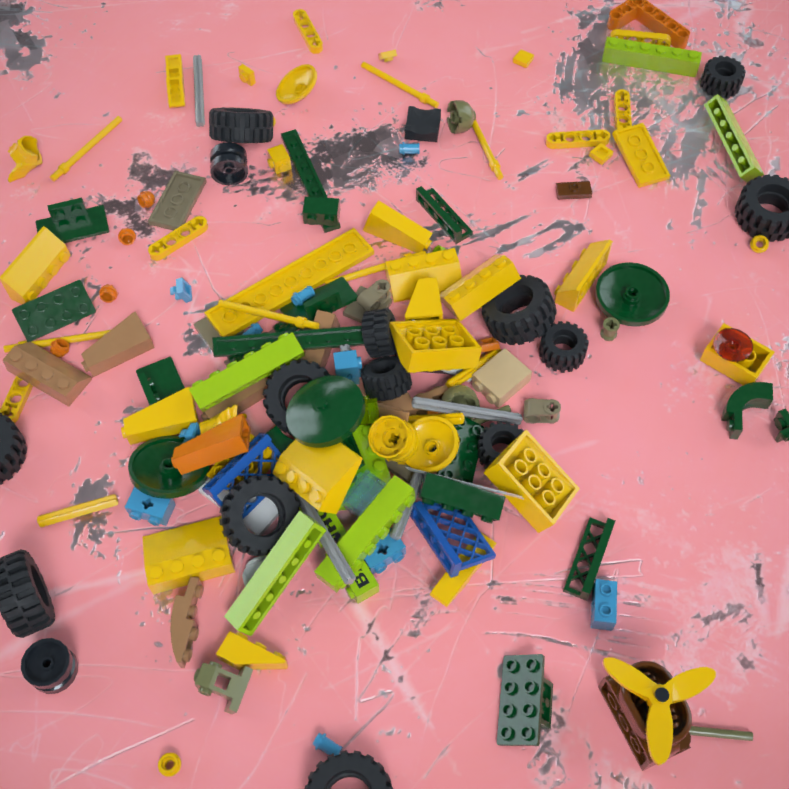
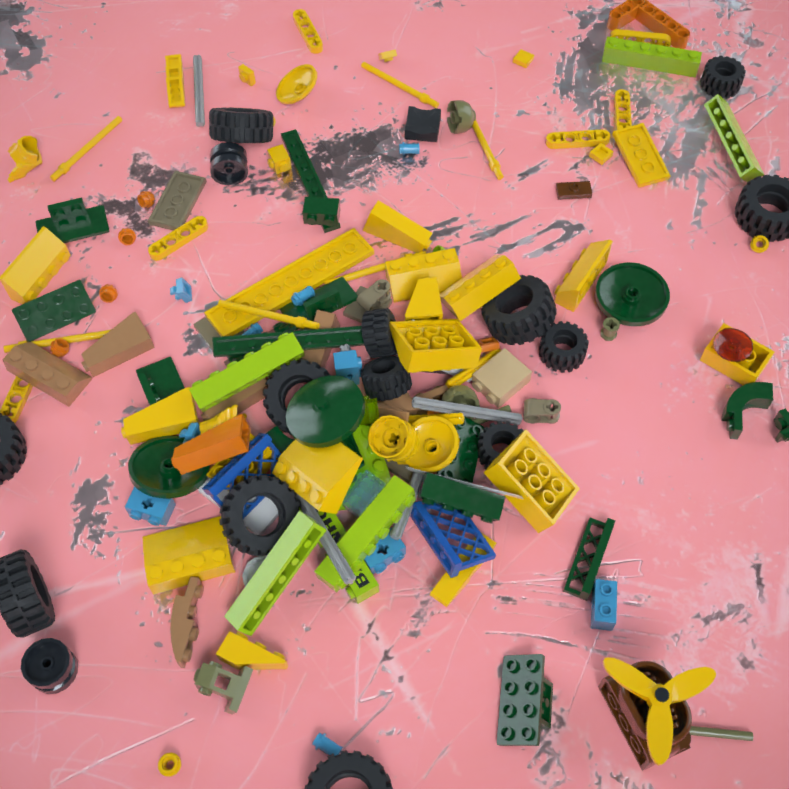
yellow axle [37,494,118,527] -> none
dark green fence [416,186,473,244] -> none

